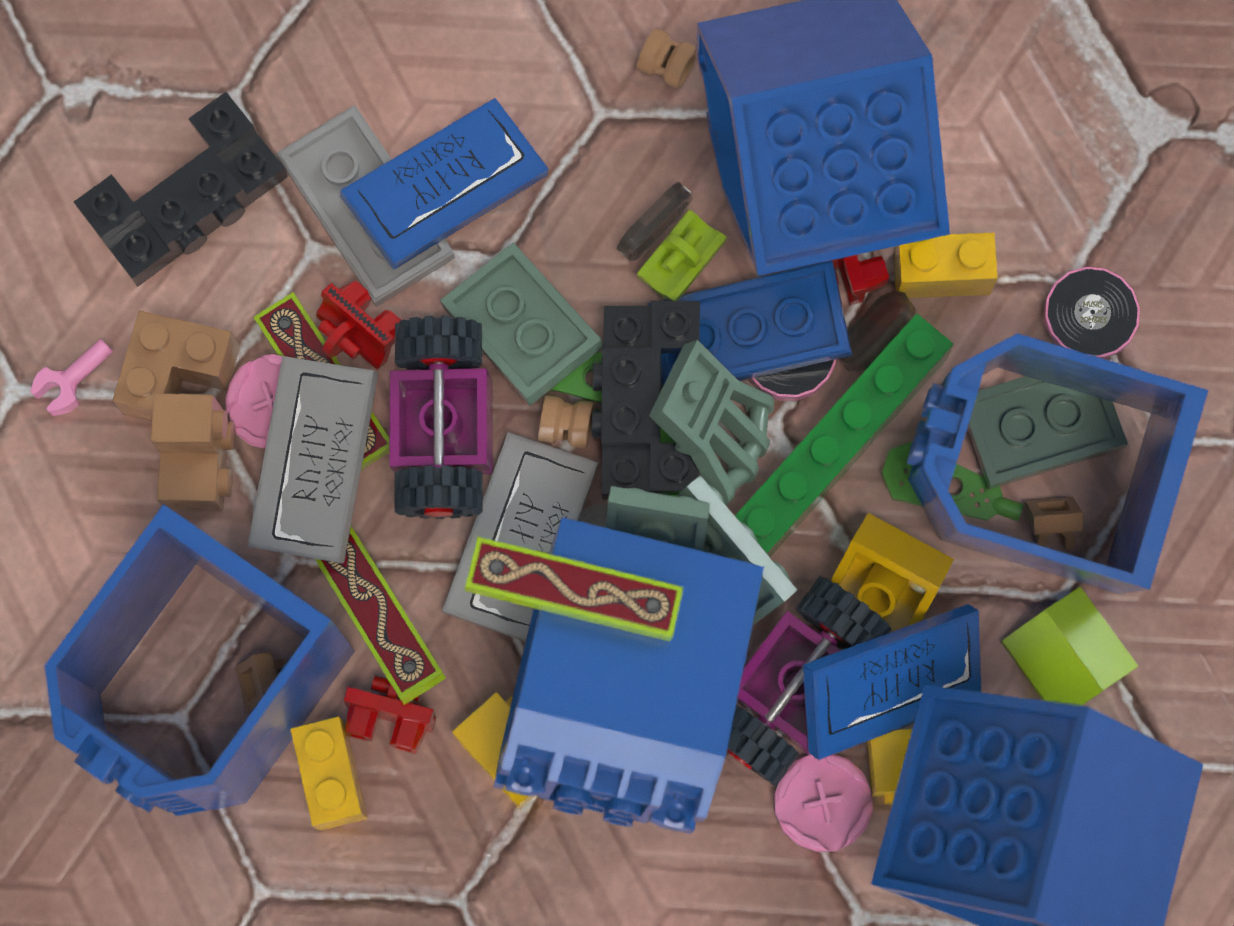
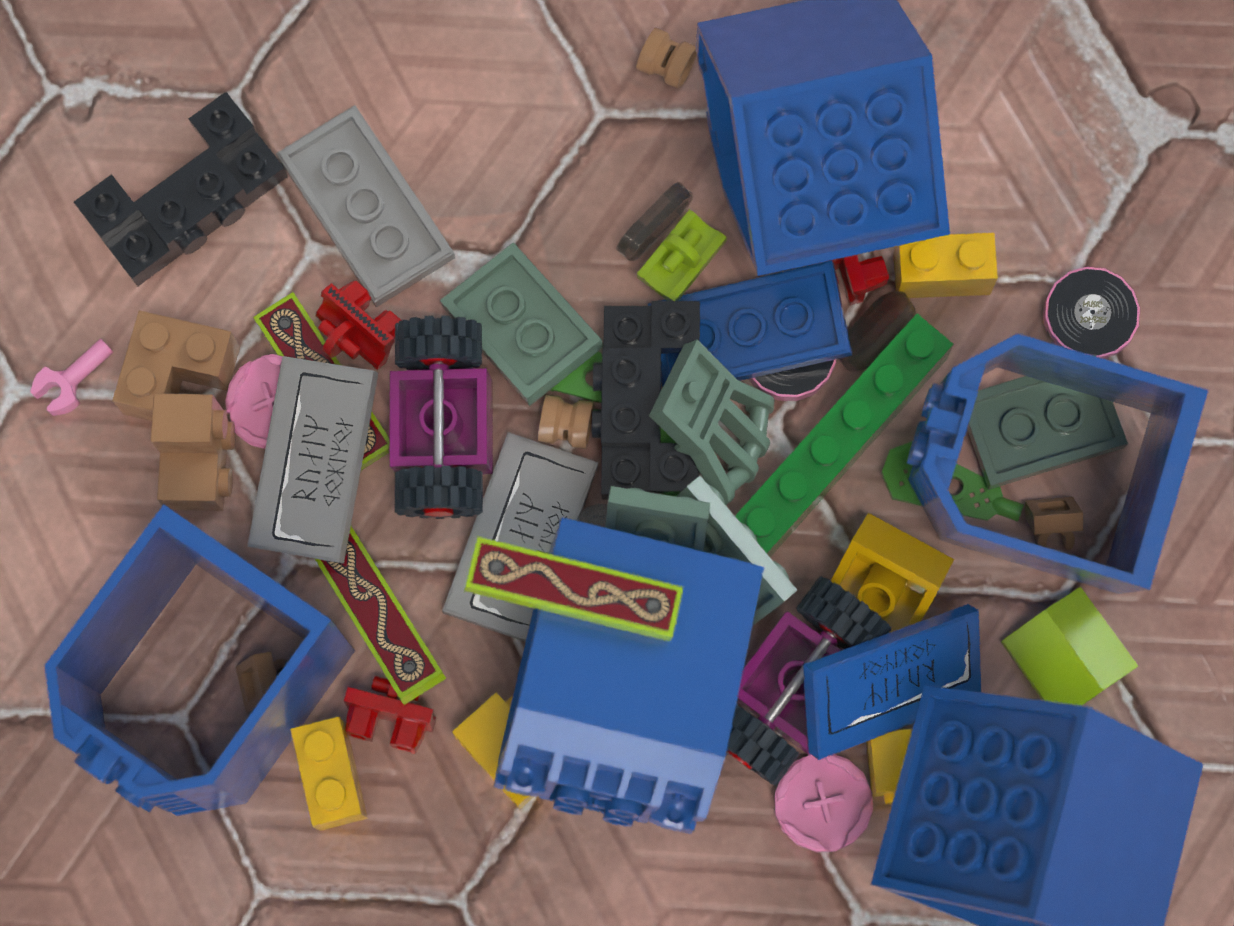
blue tile [340,98,549,270] -> none

